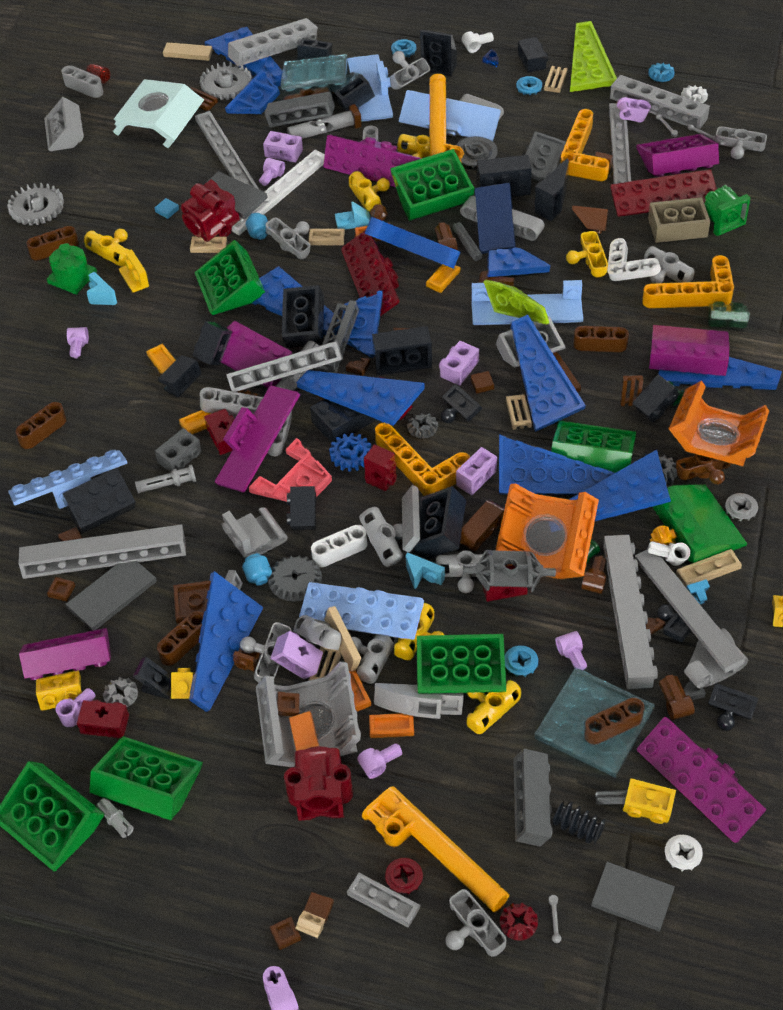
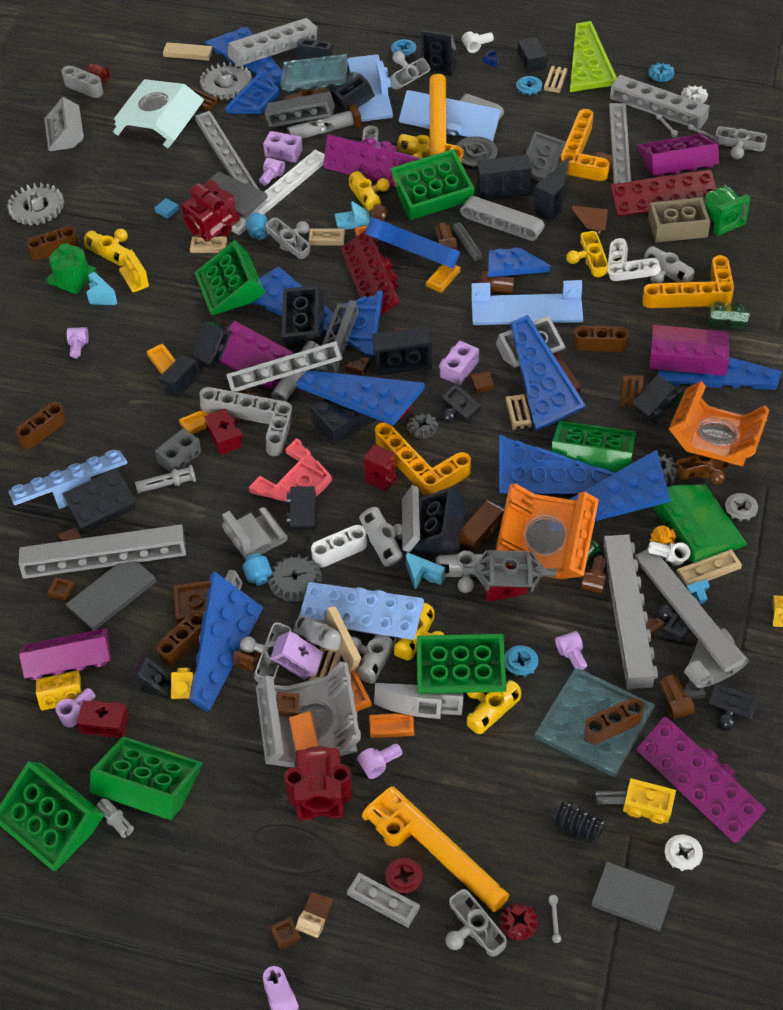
light grey gear [103,677,138,707] -> none
magenta bracket [215,386,300,492] -> none
blue gear [329,433,371,472] -> none
lavender brick [456,447,497,496] -> none
dark blue tile [475,183,516,254] -> none
lime wedge [484,280,550,325] -> none
dark grey brick [513,748,553,847] -> none
lavender piece [617,97,651,122] -> none

